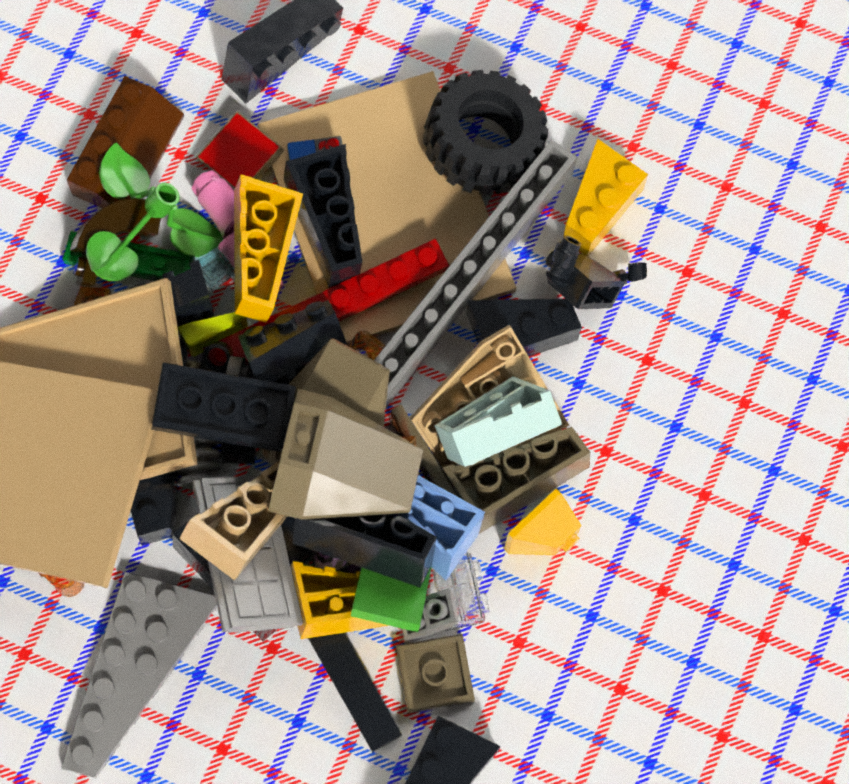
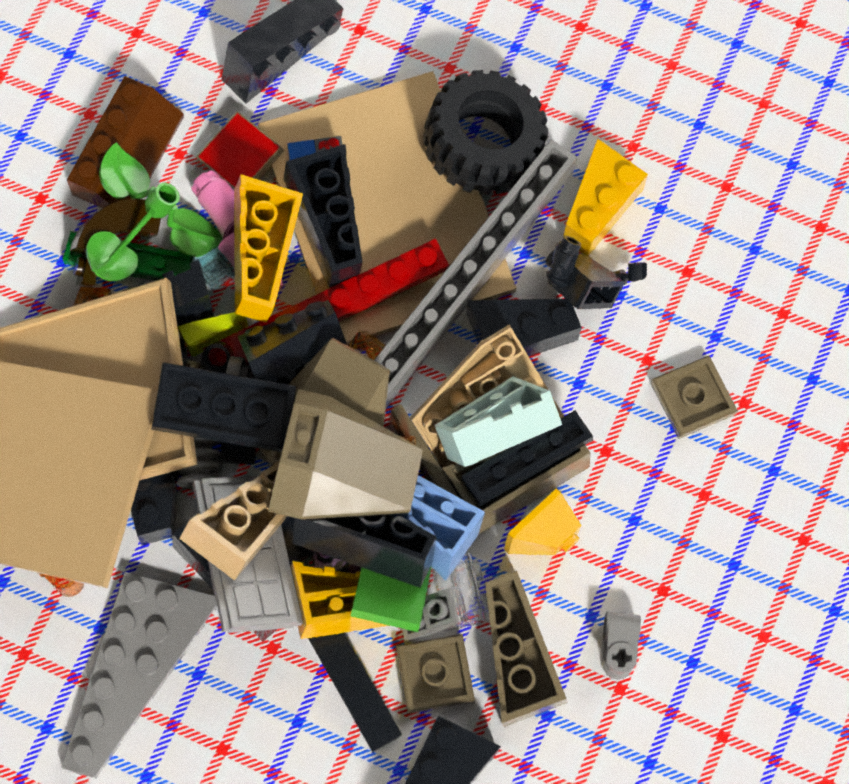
none -> black tile [462,410,593,507]
none -> dark tan wedge [485,571,568,727]
none -> light grey piece [603,612,641,680]
none -> dark tan tile [650,355,738,439]

